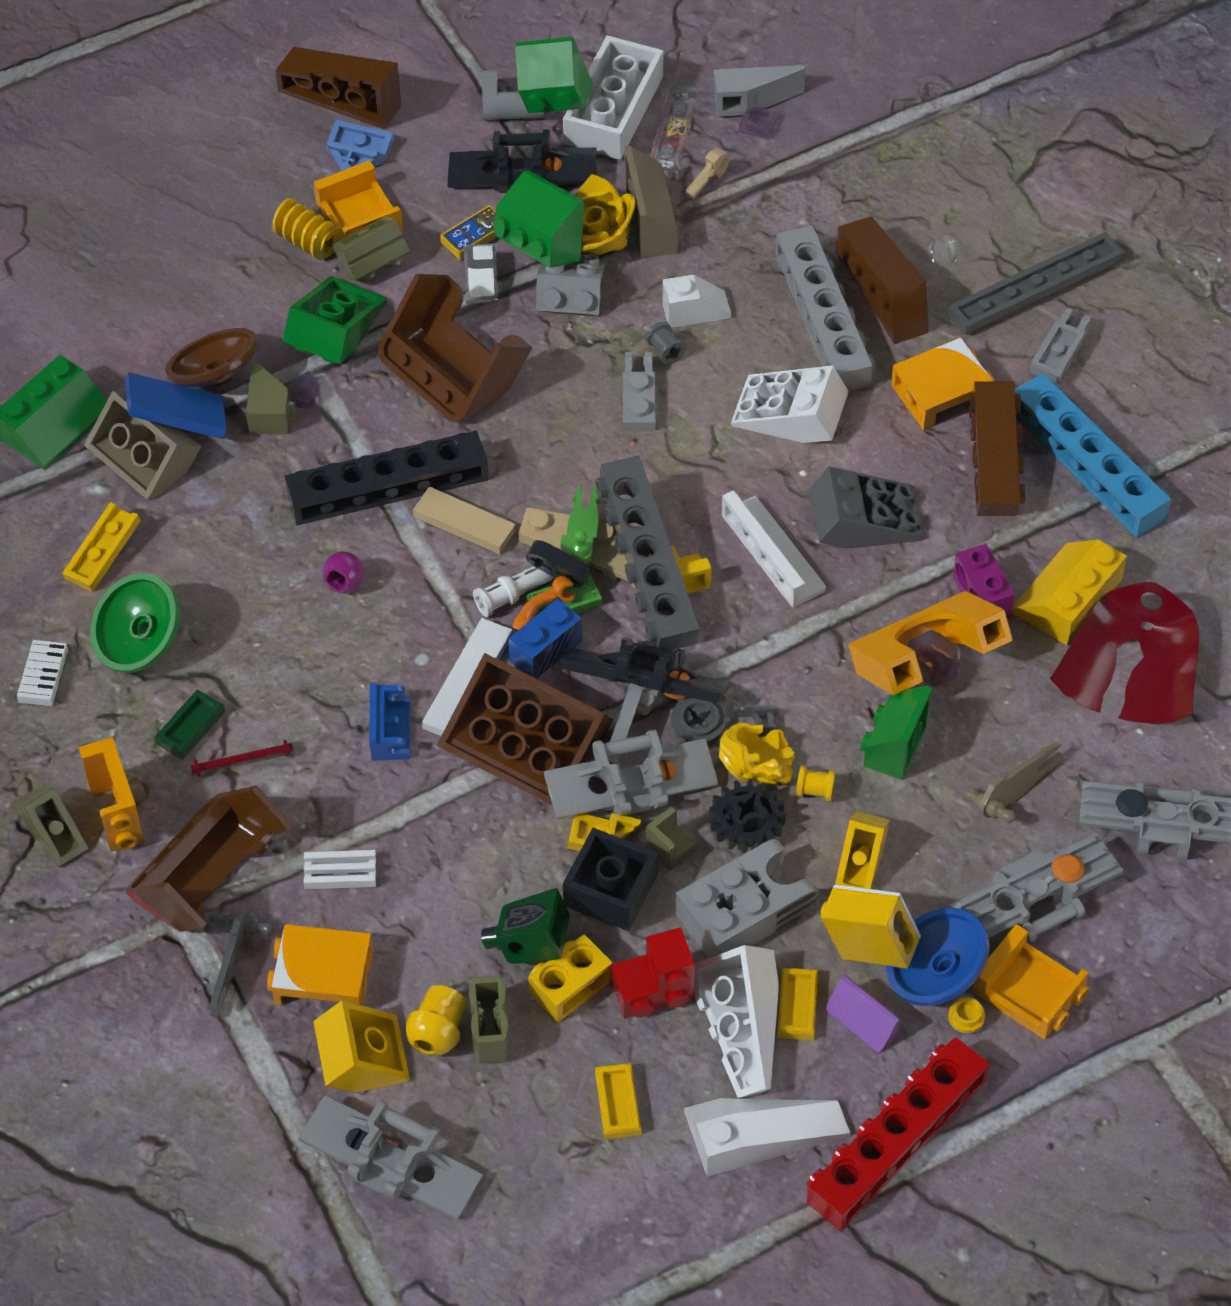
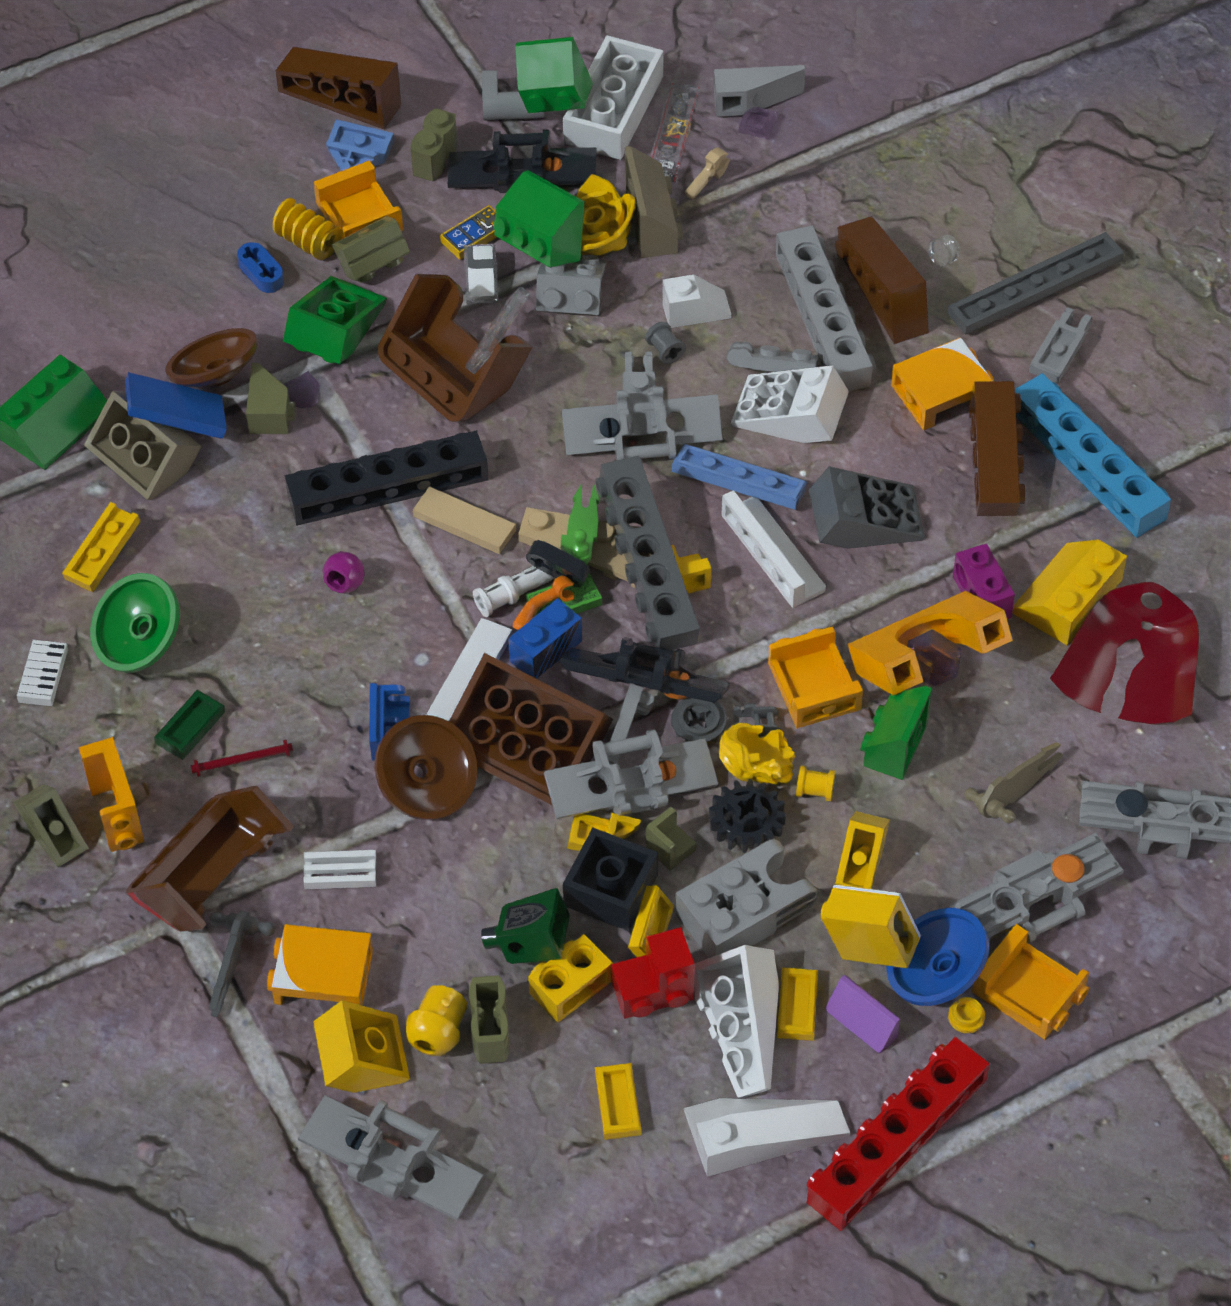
none -> blue beam [237,242,284,293]
none -> reddish brown dish [374,715,477,820]
none -> olive brick [411,108,458,181]
none -> clear tile [466,287,530,374]
none -> light grey piece [562,386,722,461]
none -> yellow tile [628,885,674,957]
none -> medium blue tile [671,444,807,510]
none -> light grey hinge [726,341,819,372]
none -> light orange panel [768,627,863,729]

